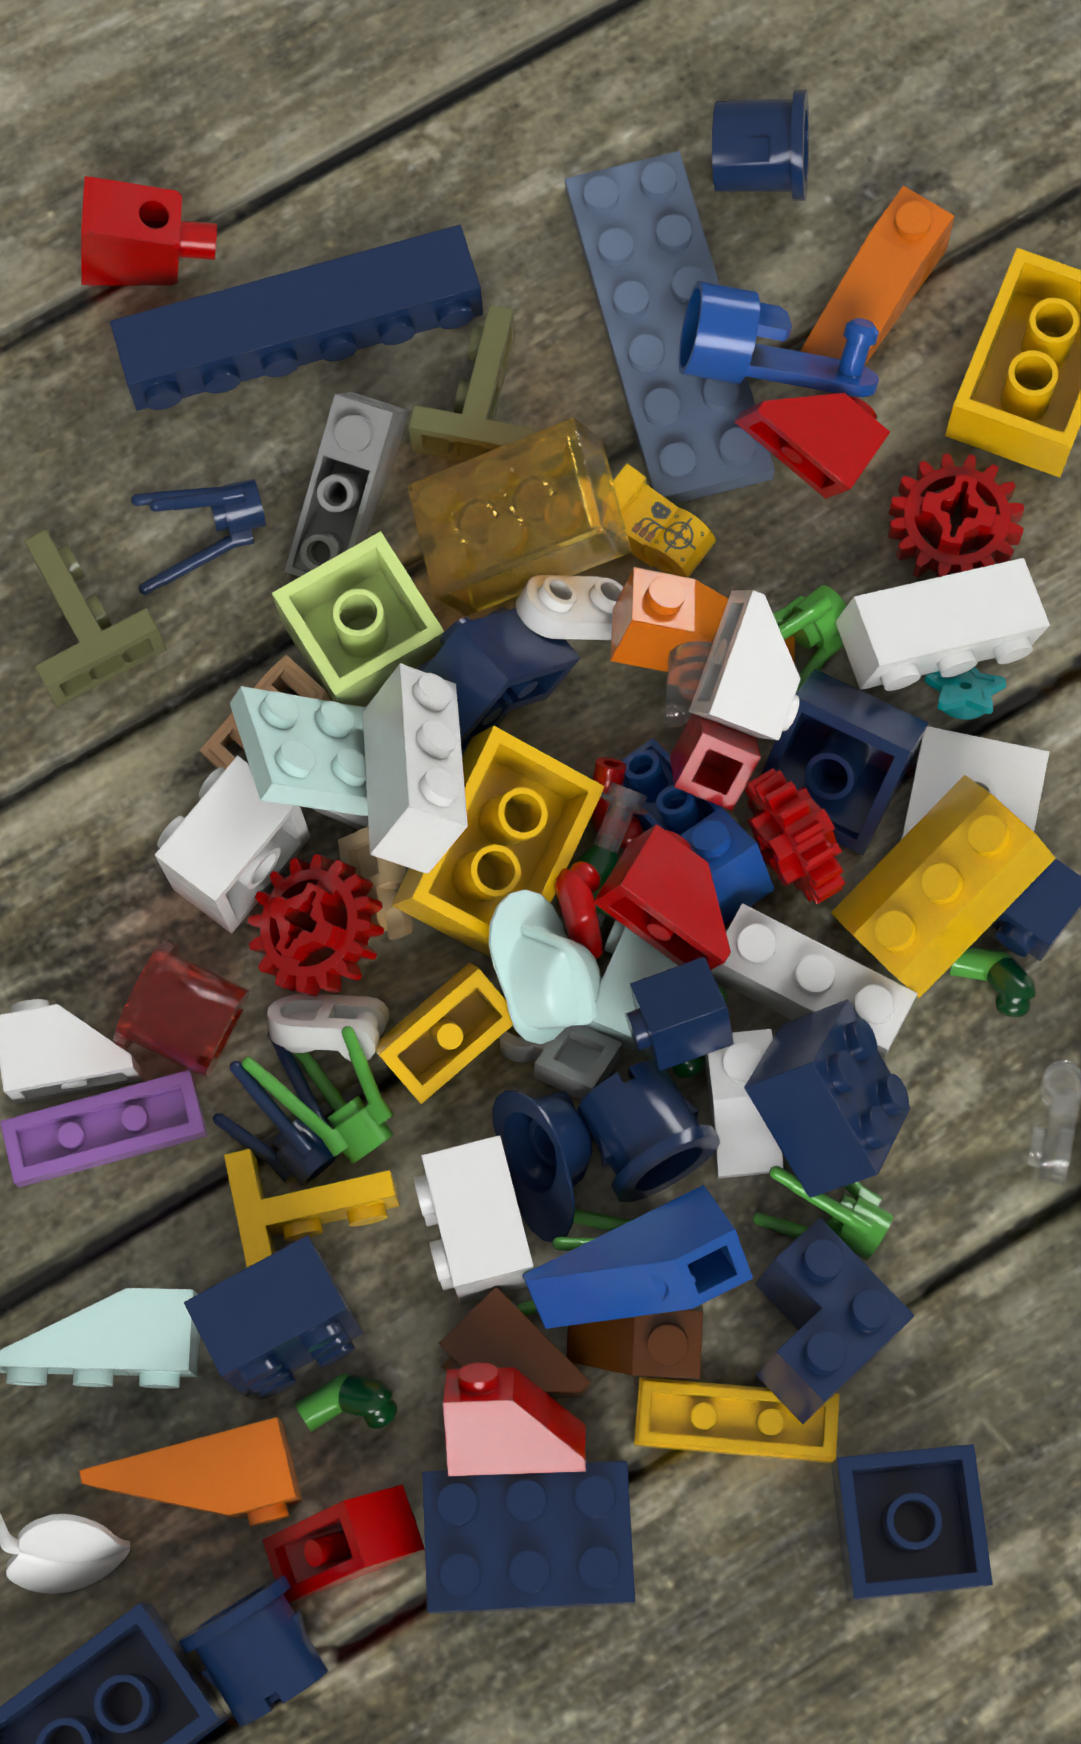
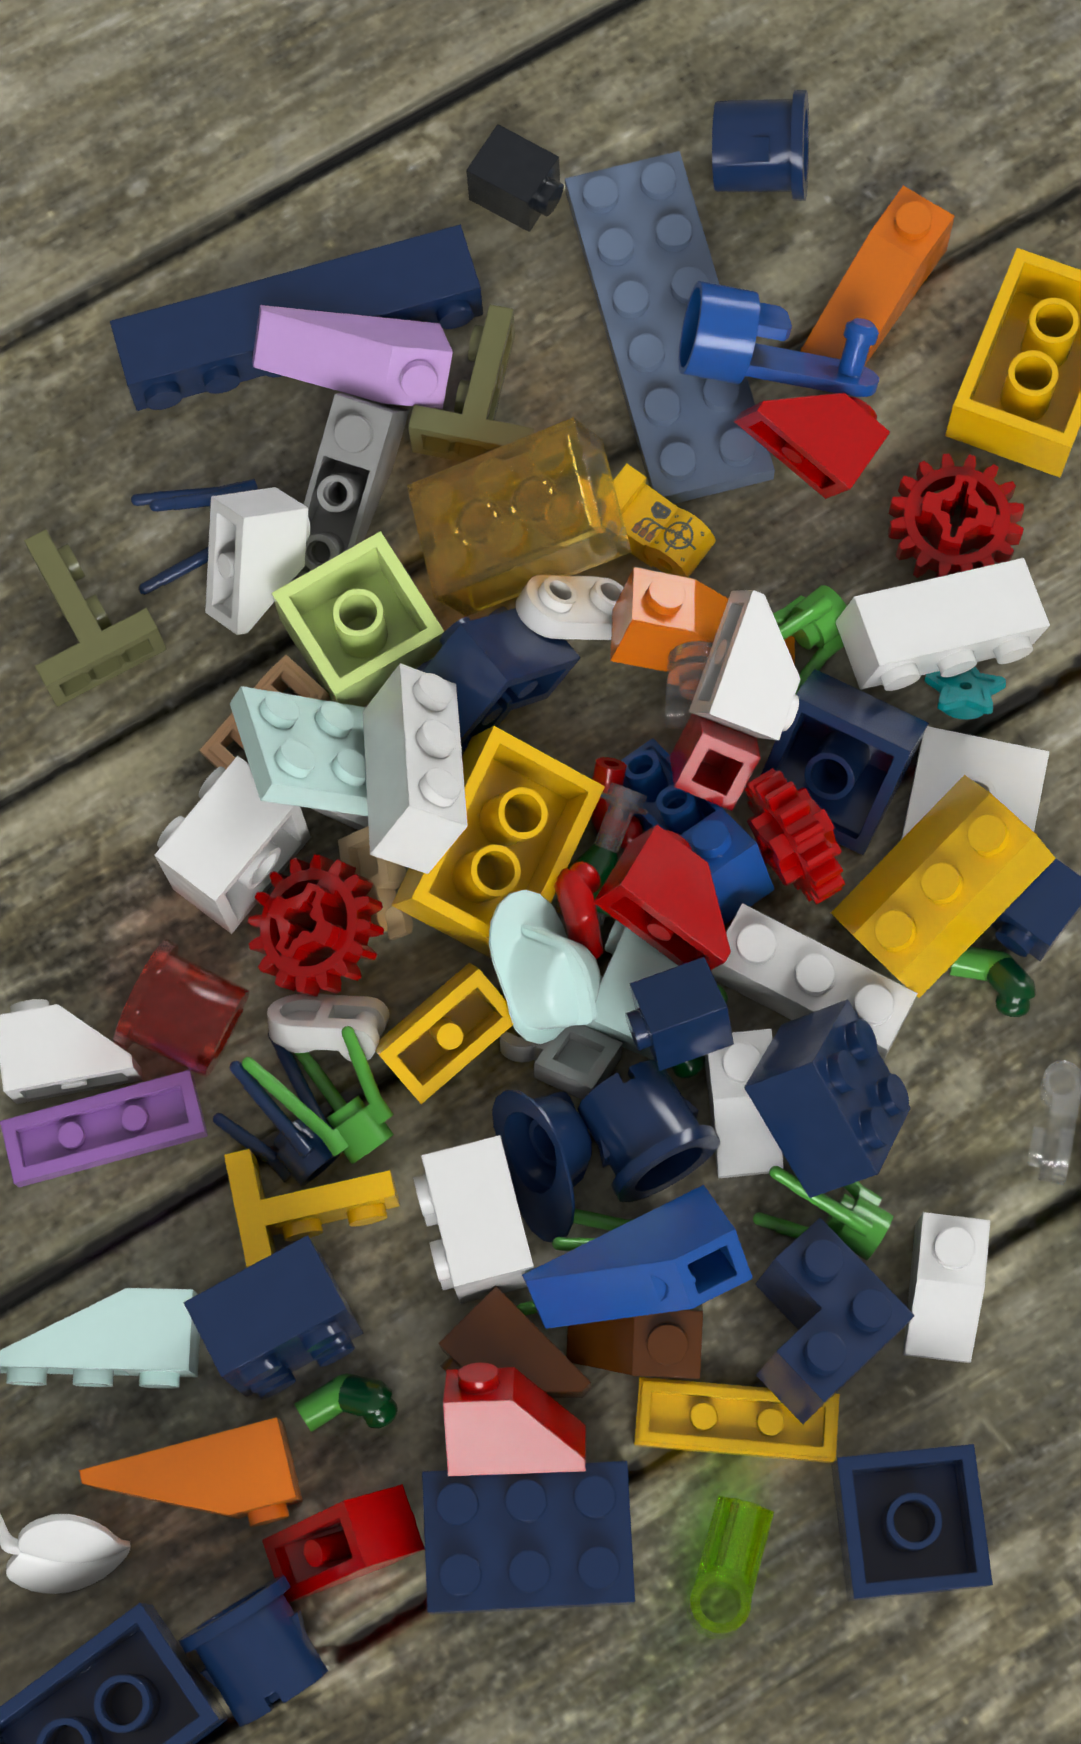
red torso [81,176,217,286] -> none
none -> white slope [205,487,310,635]
none -> lavender slope [252,305,453,409]
none -> black brick [466,124,564,232]
none -> clear neon green piece [687,1495,774,1640]
none -> white slope [903,1212,990,1363]

